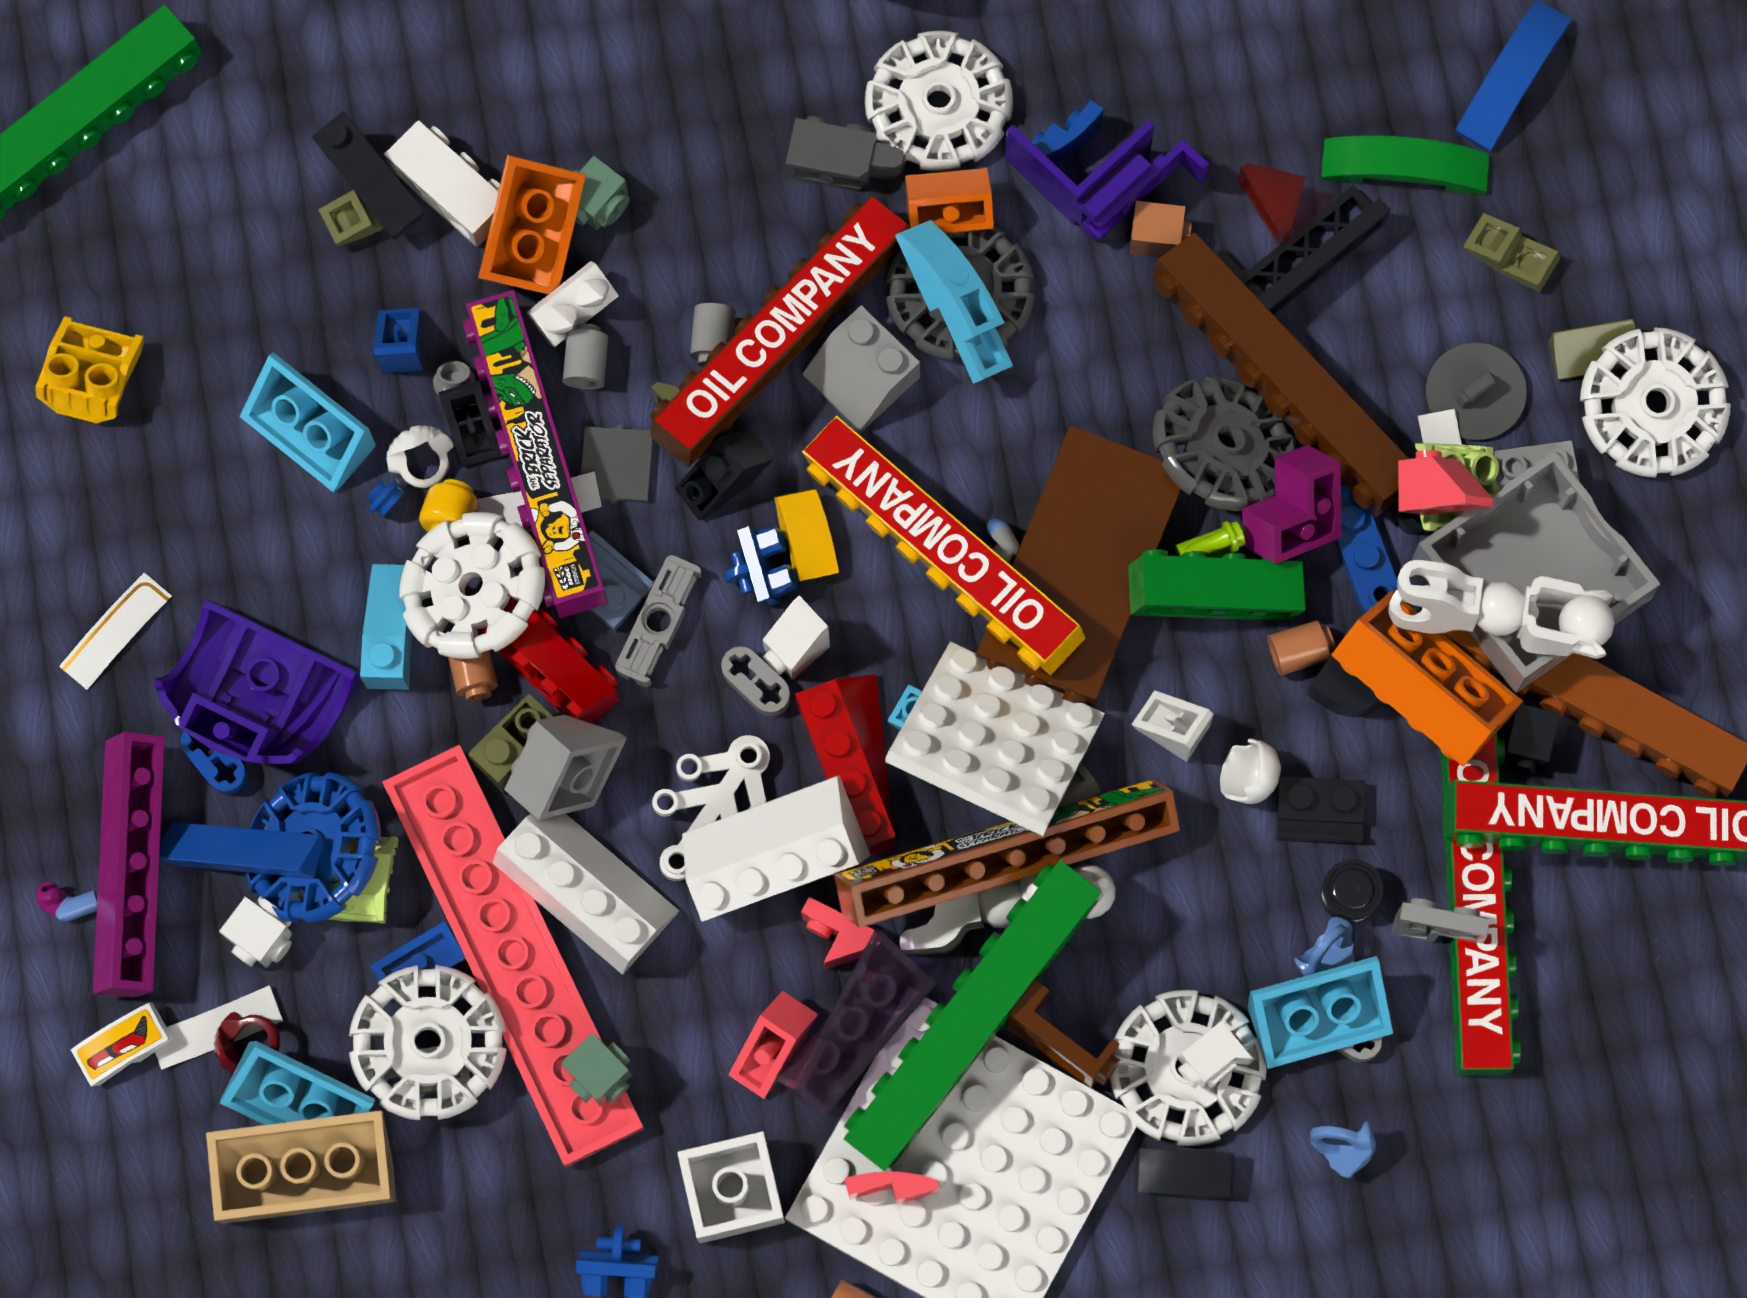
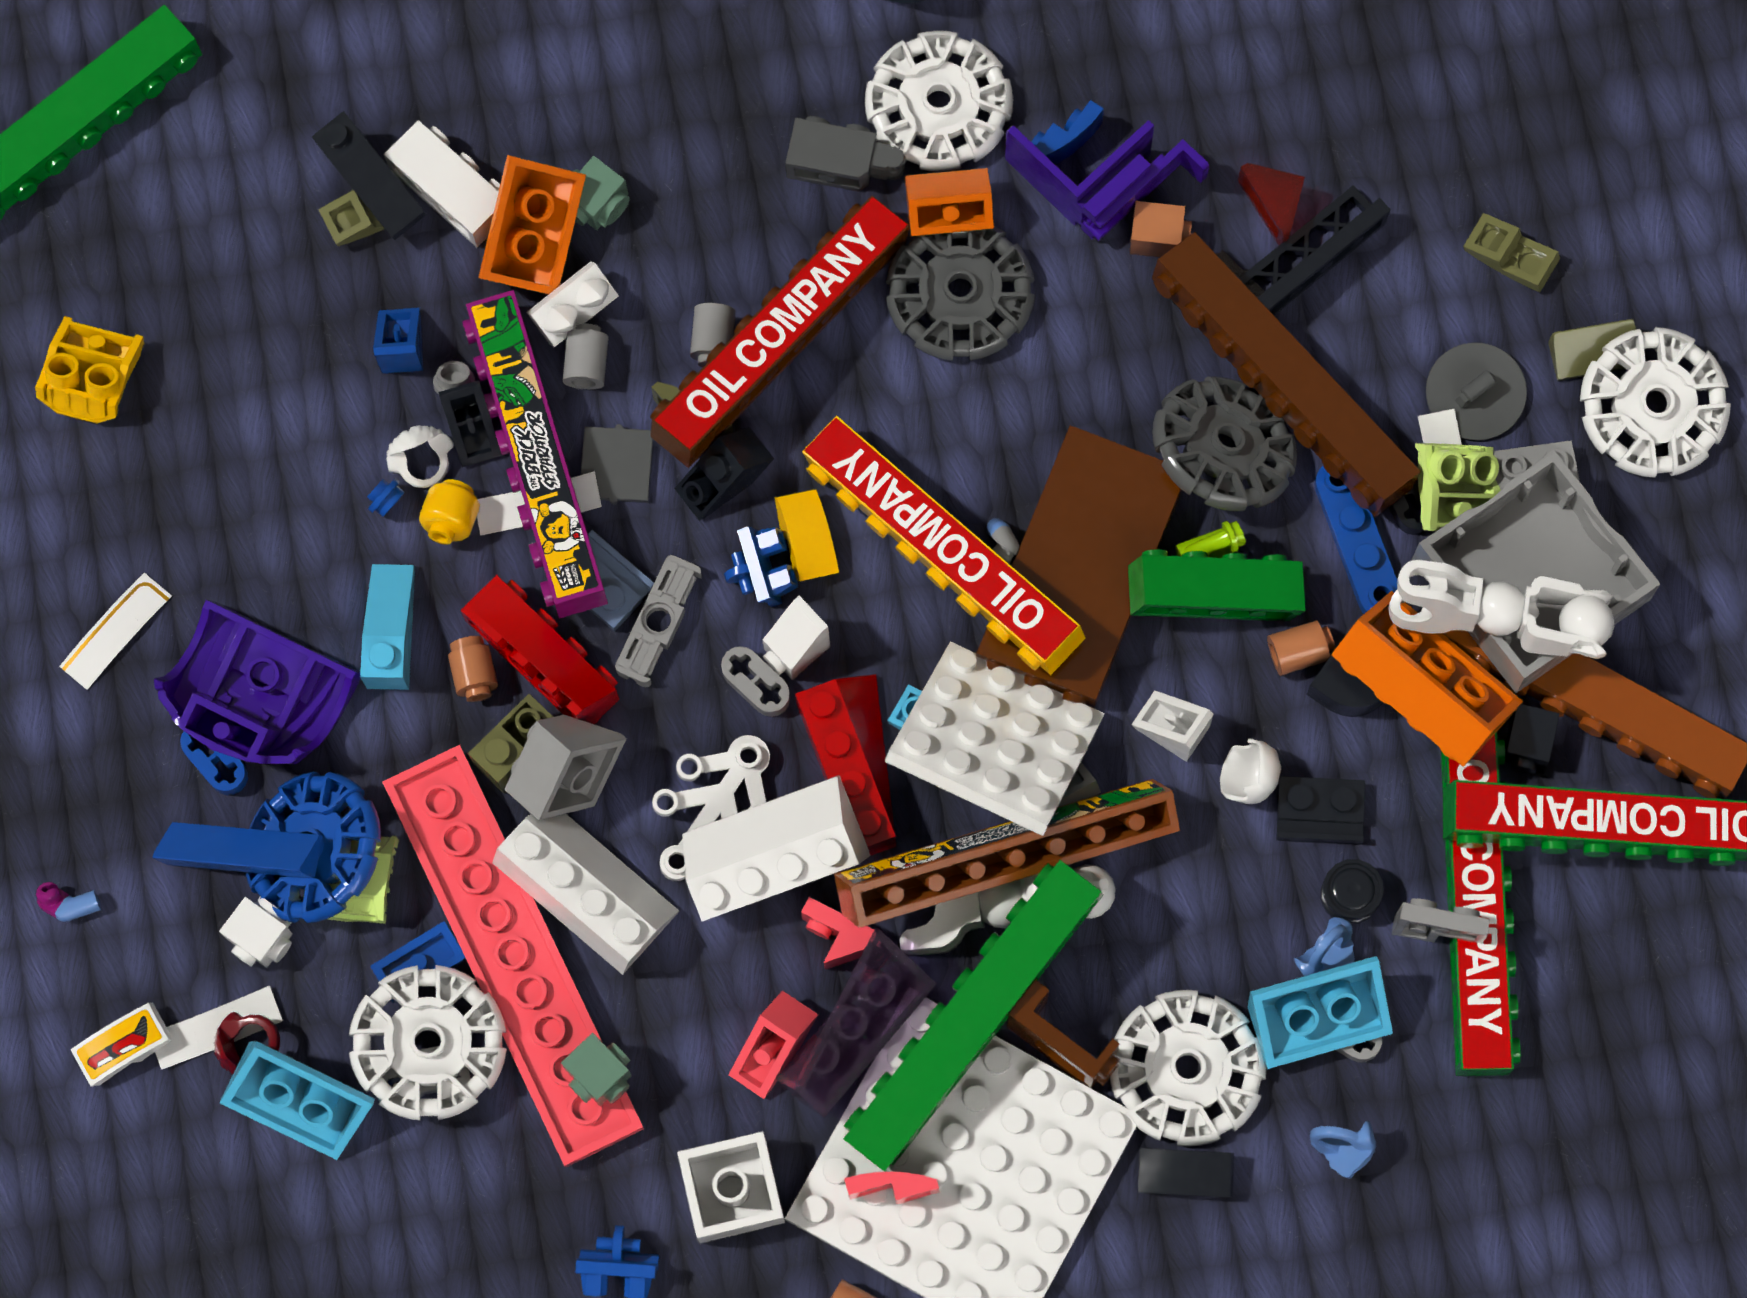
magenta brick [93,731,165,998] -> none
tan slope [206,1111,397,1224] -> none
medium azure slope [239,353,377,492] -> none
white plate [399,512,545,659] -> none
light grey slope [802,305,920,433] -> none
medium azure slope [895,220,1013,384] -> none
white window [1178,1020,1253,1089] -> none
magenta brick [1242,445,1341,564] -> none
green slope [1321,135,1489,195] -> none
coral slope [1398,450,1493,516] -> none
blue slope [1454,0,1572,153] -> none

